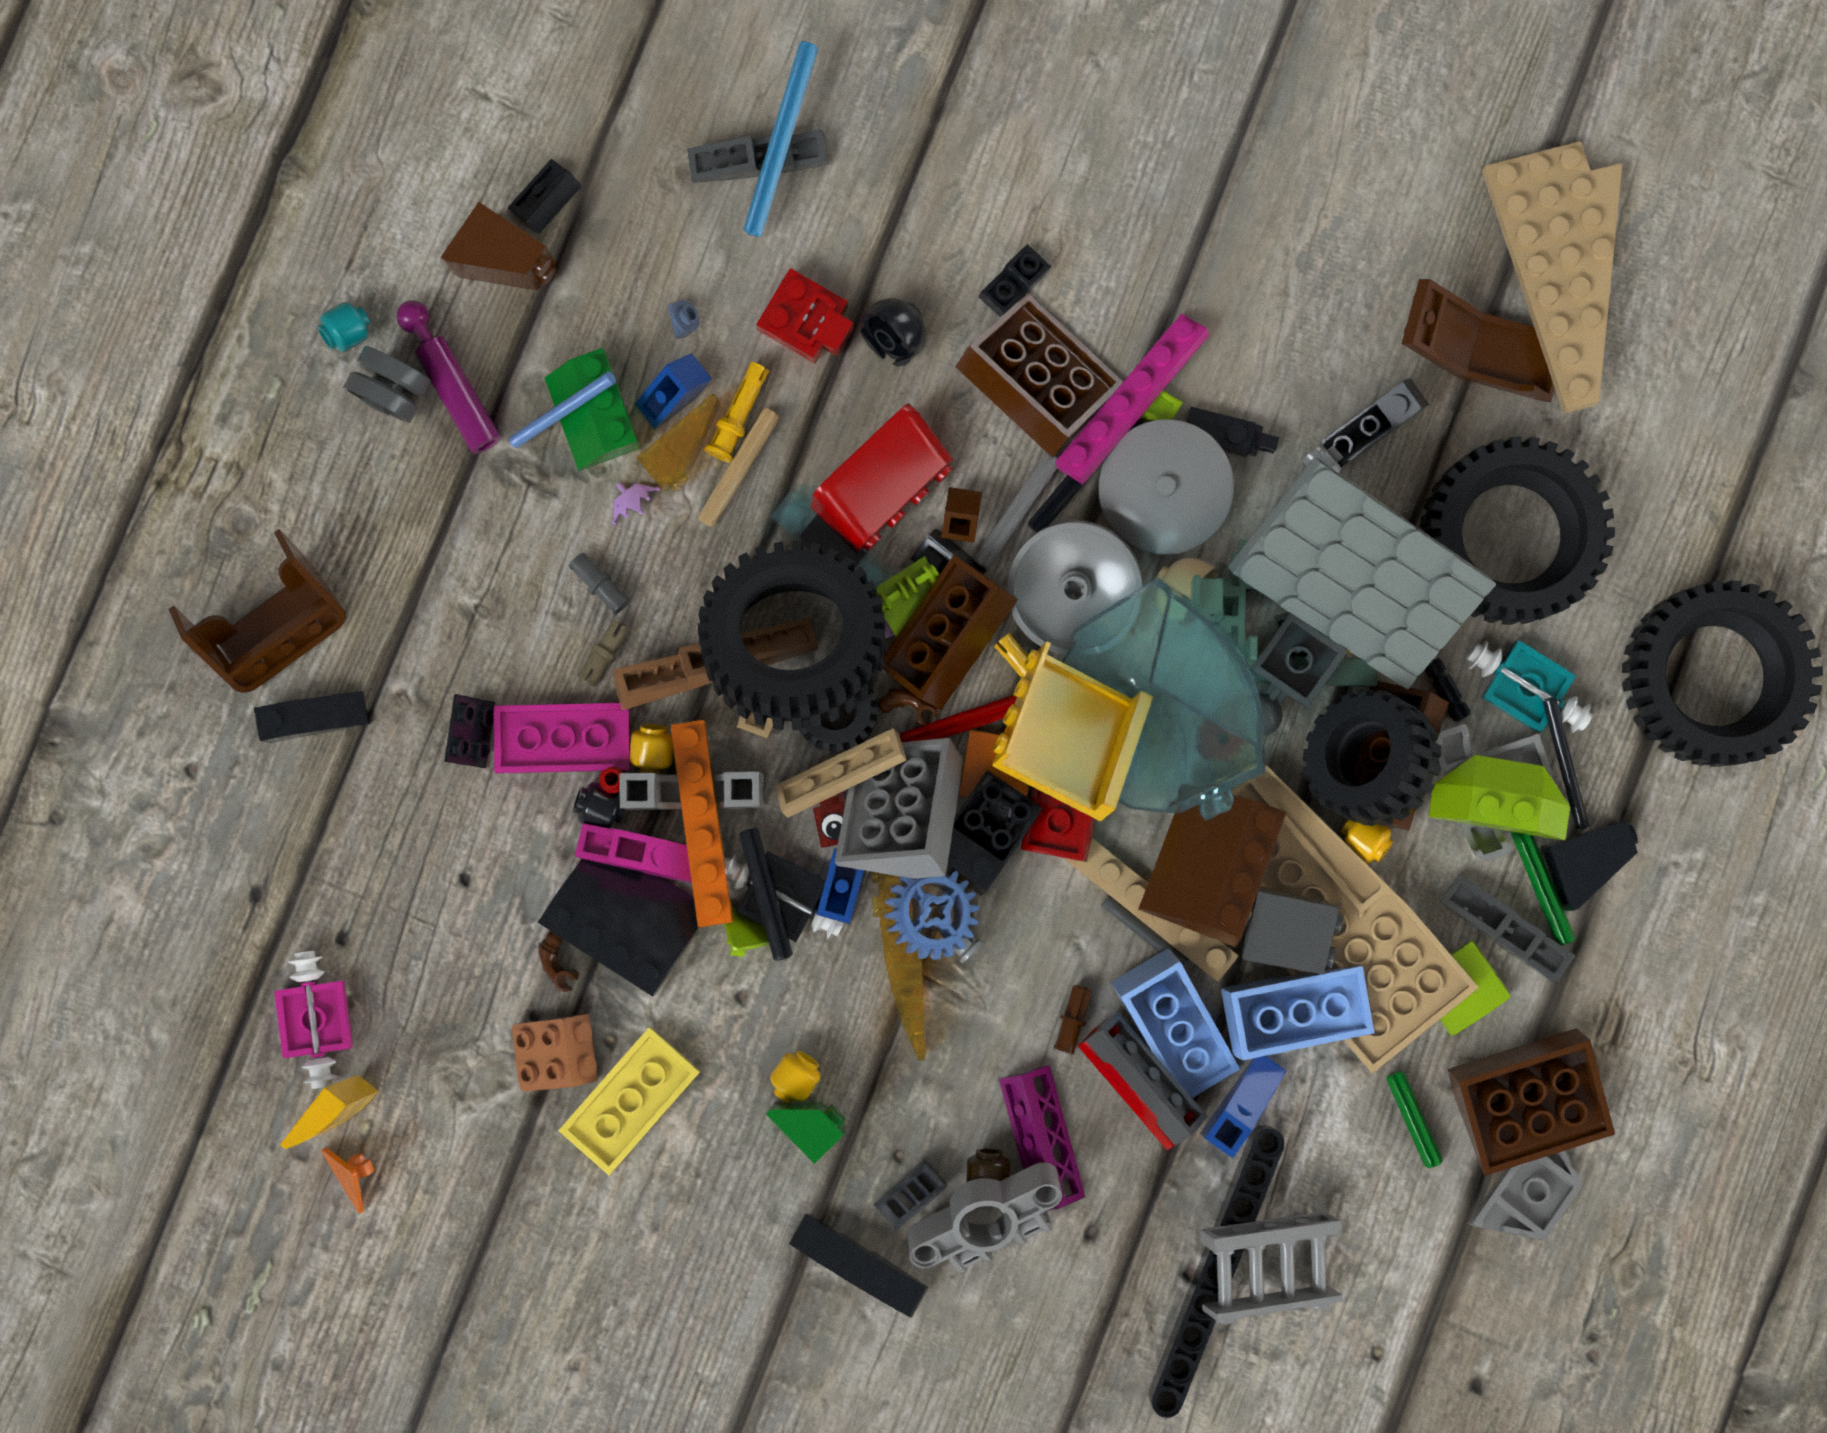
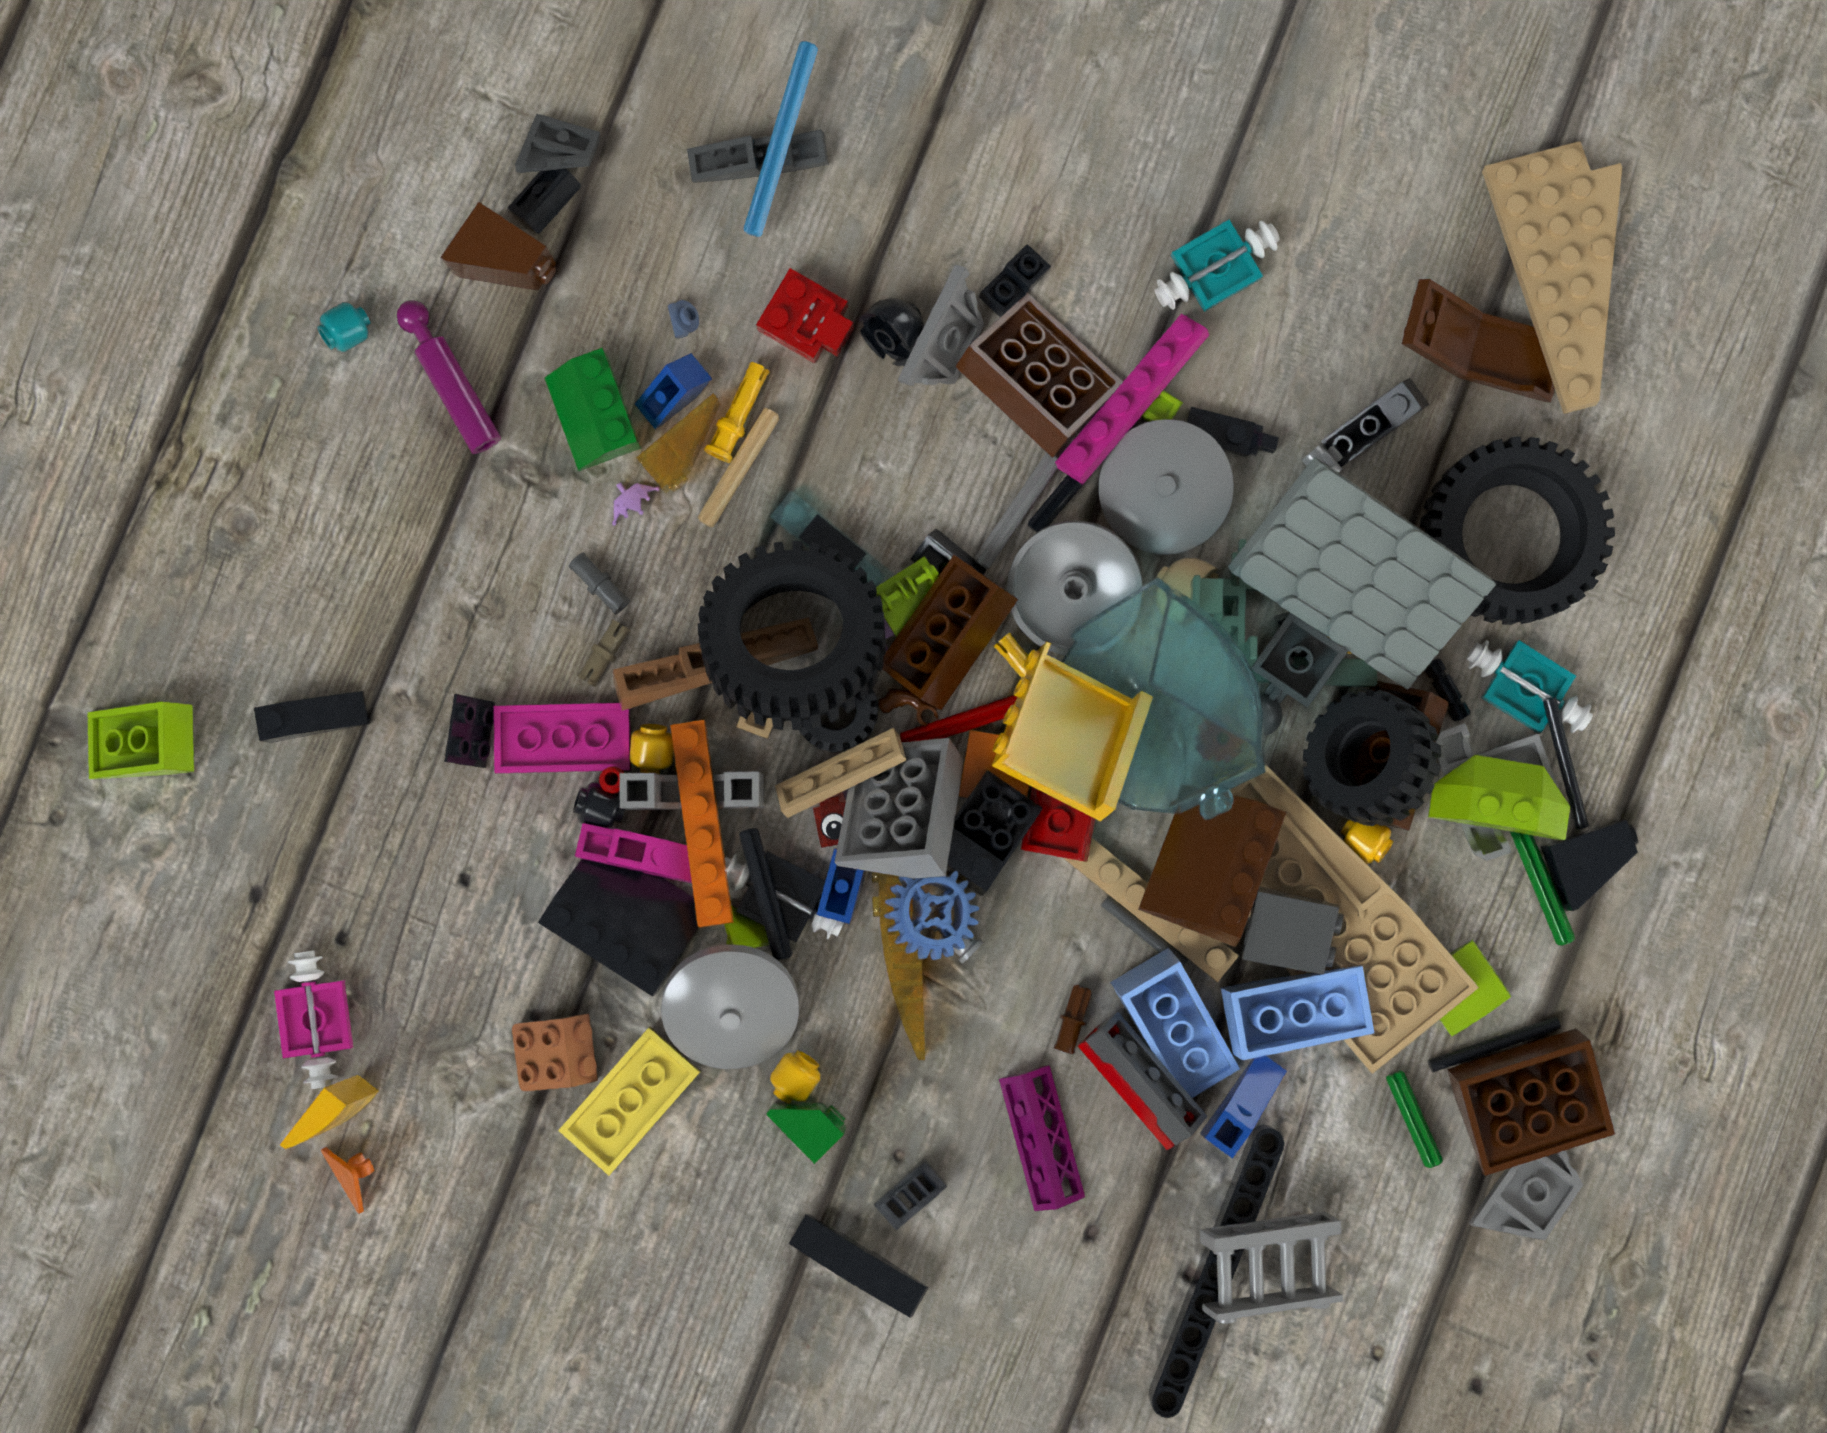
reddish brown windscreen [168,529,346,693] -> none
dark grey wheel [343,346,432,423] -> none
medium blue bar [509,371,616,448] -> none
reddish brown piece [538,931,579,992] -> none
red windscreen [810,403,954,555] -> none
light grey piece [907,1162,1062,1274] -> none
reddish brown brick [941,487,982,543] -> none
dark brown head [966,1148,1011,1182] -> none
dark grey slope [1440,874,1575,984] -> none
black tyre [1622,580,1823,767] -> none
none -> lime slope [87,701,194,779]
none -> dark grey wing [515,114,600,173]
none -> light grey dish [661,944,799,1069]
none -> light grey wing [898,265,984,386]
none -> teal plate [1155,219,1280,312]
none -> black bar [1428,1016,1561,1073]

